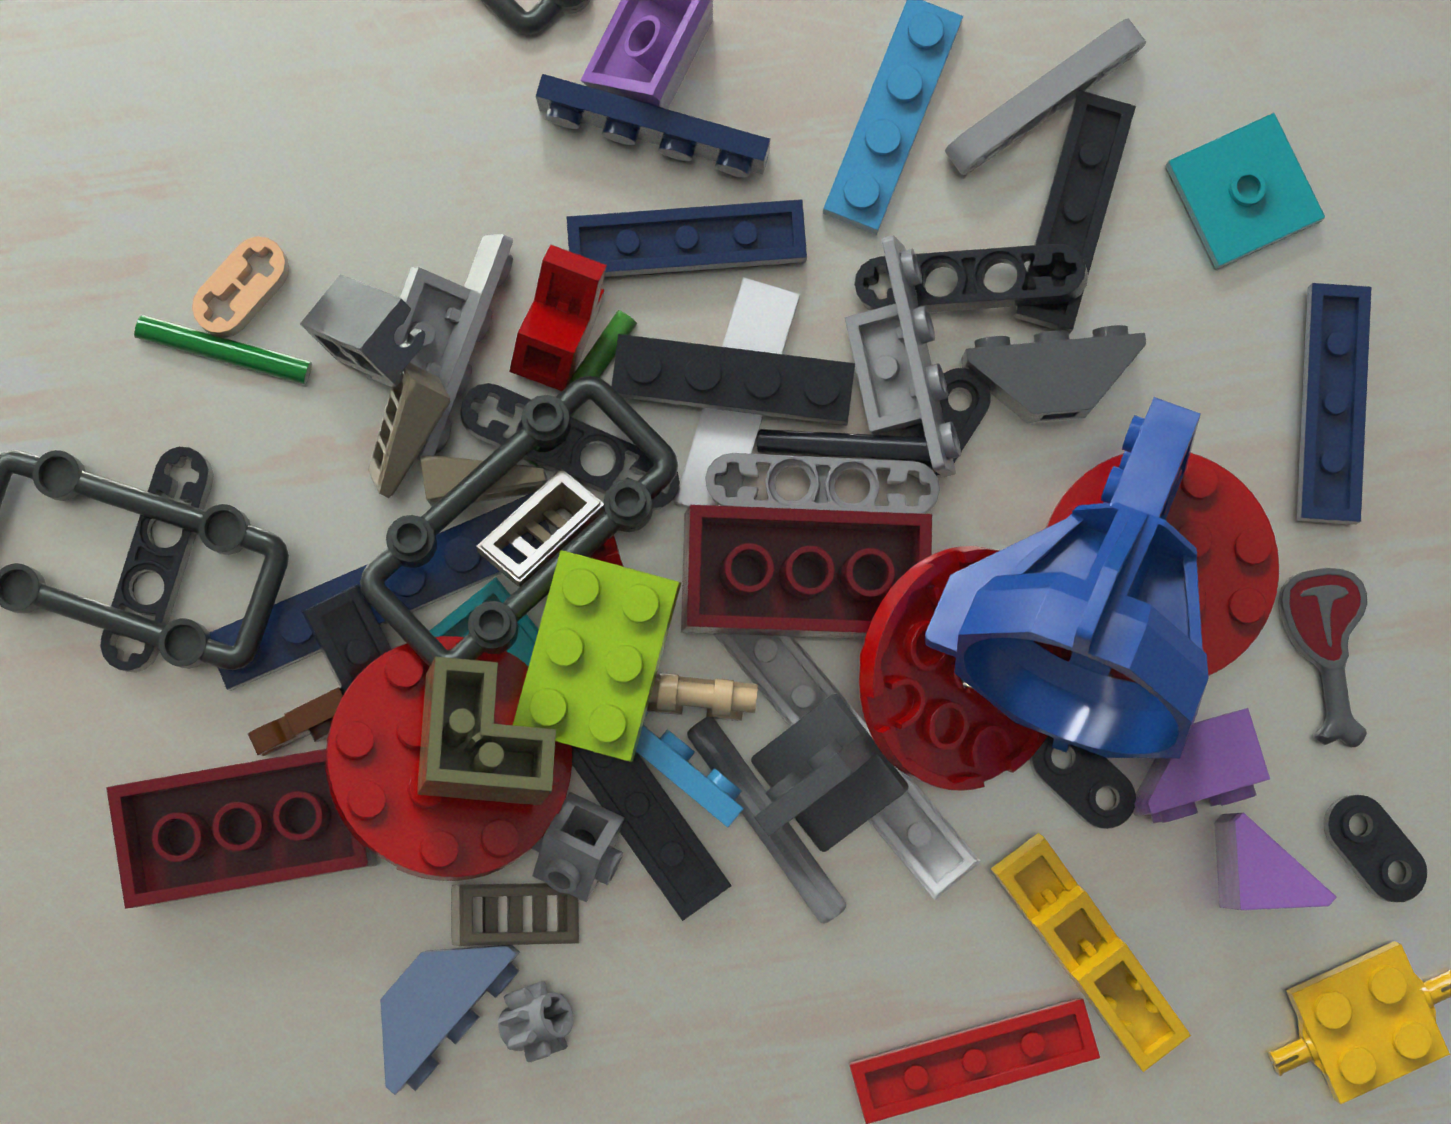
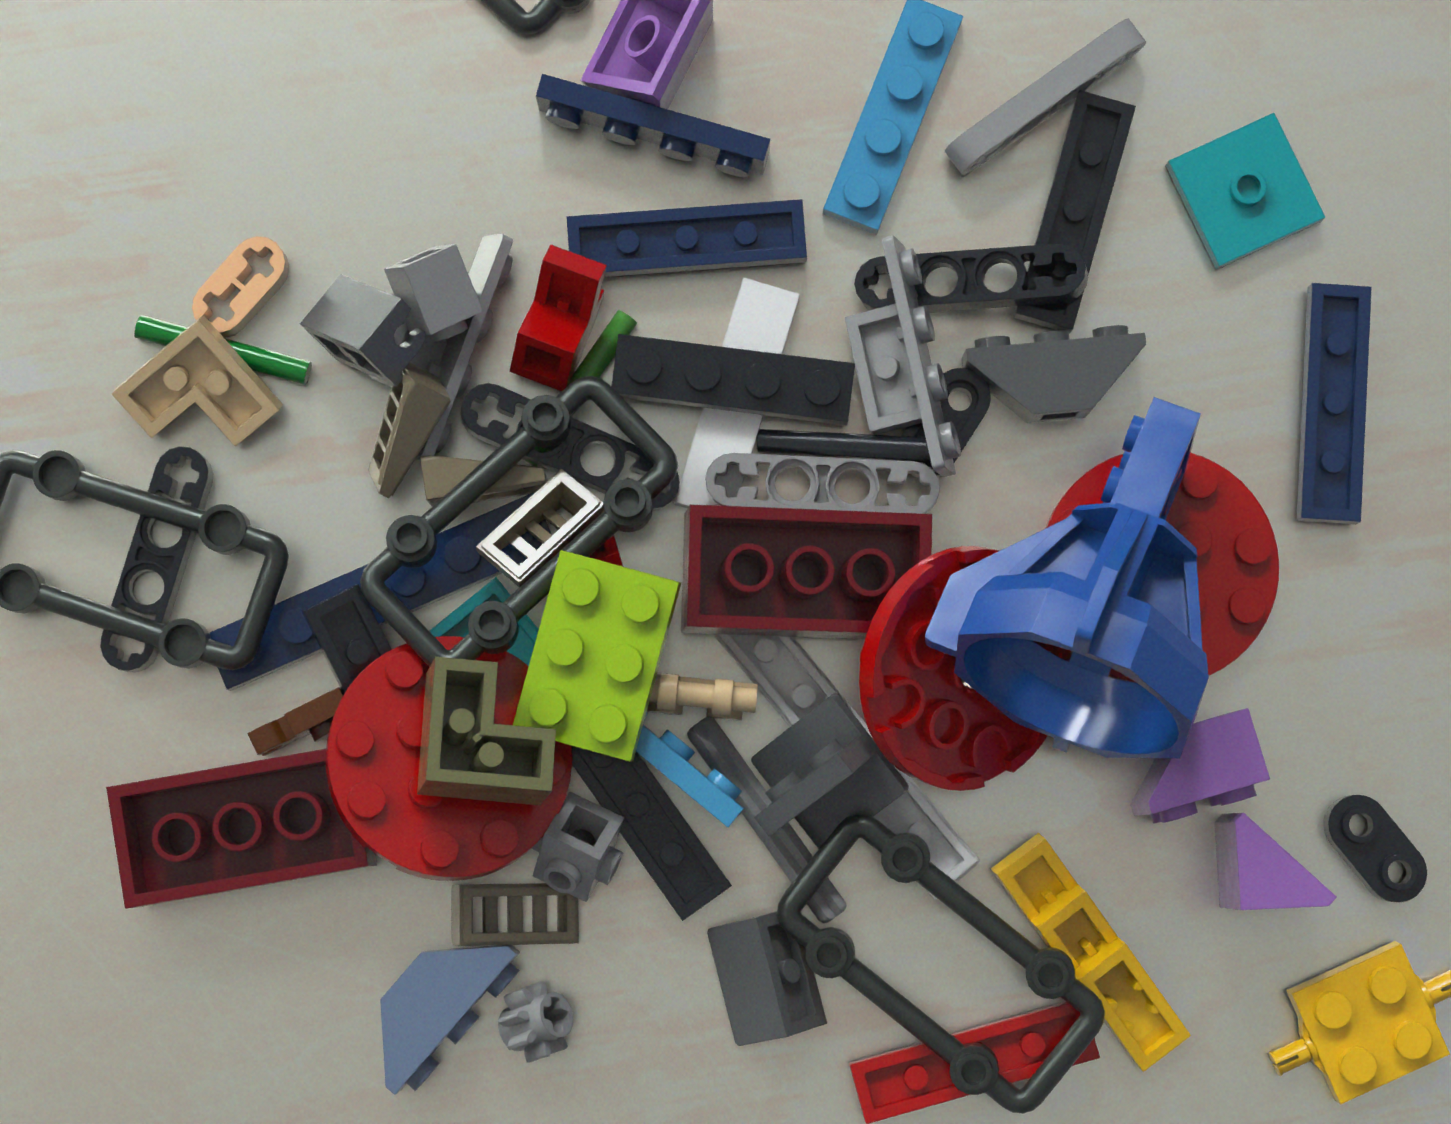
black plate [1030,736,1136,829] -> none
dark grey piece [1278,568,1367,747] -> none
none -> tan plate [111,315,283,447]
none -> light grey brick [384,244,483,342]
none -> dark grey panel [707,911,827,1046]
none -> pearl dark grey bar [777,814,1105,1114]

